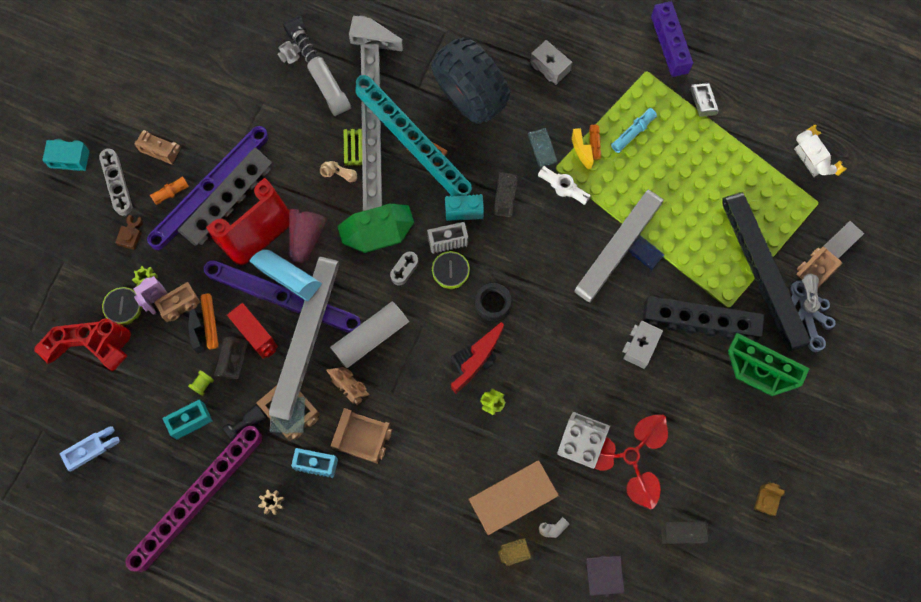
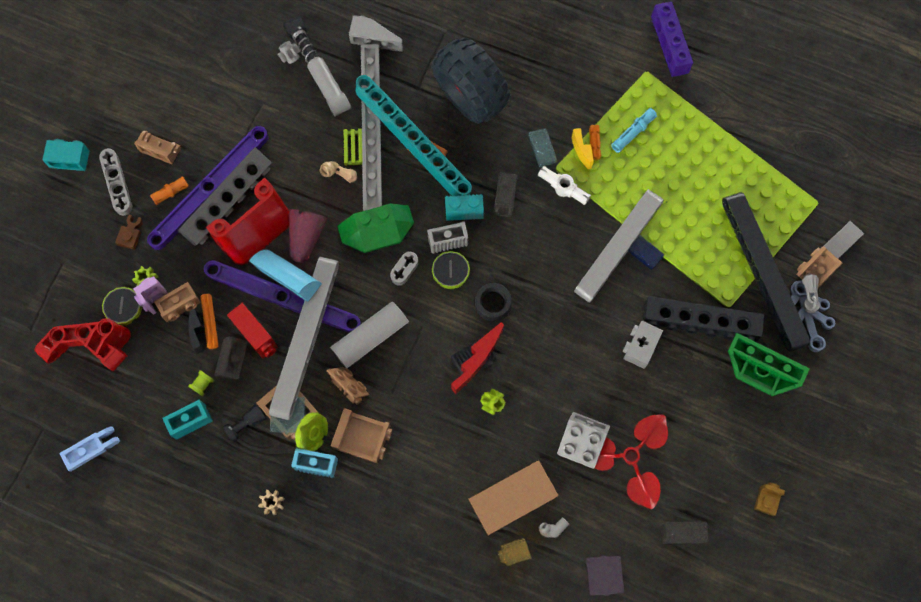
magenta beam [126,426,262,572] -> none
light grey brick [530,40,572,84] -> none
flat silver plate [691,83,718,117] -> none
white torso [795,125,847,177] -> none
none -> lime tile [295,412,328,451]

